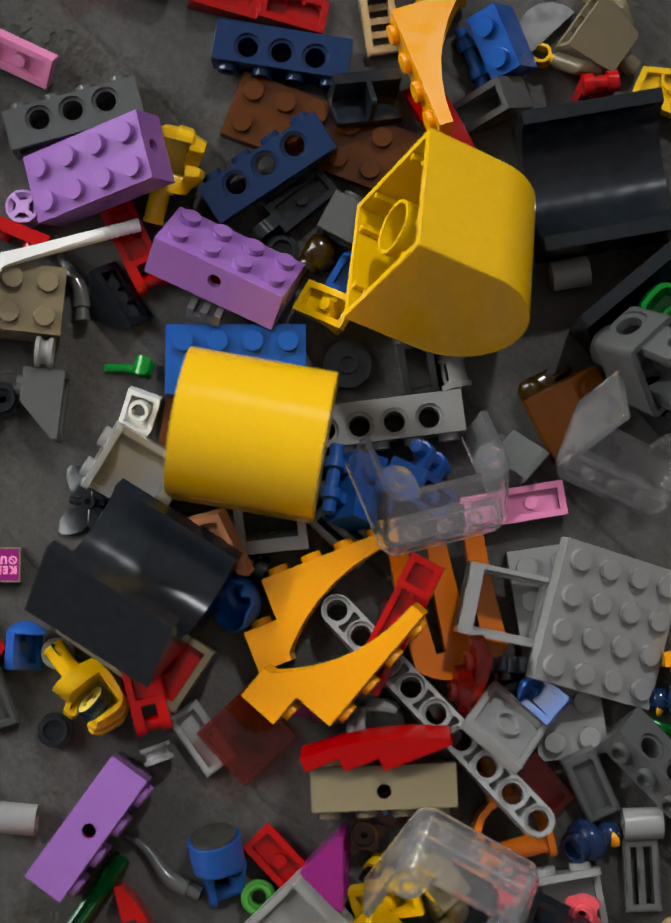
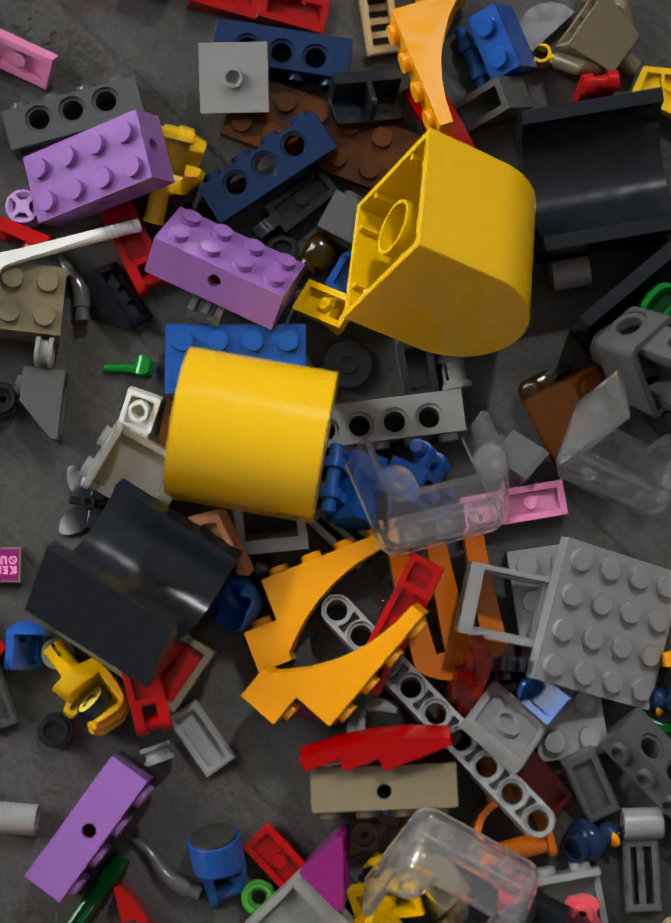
clear red tile [196,685,296,787] -> none
none -> light grey plate [198,41,270,114]

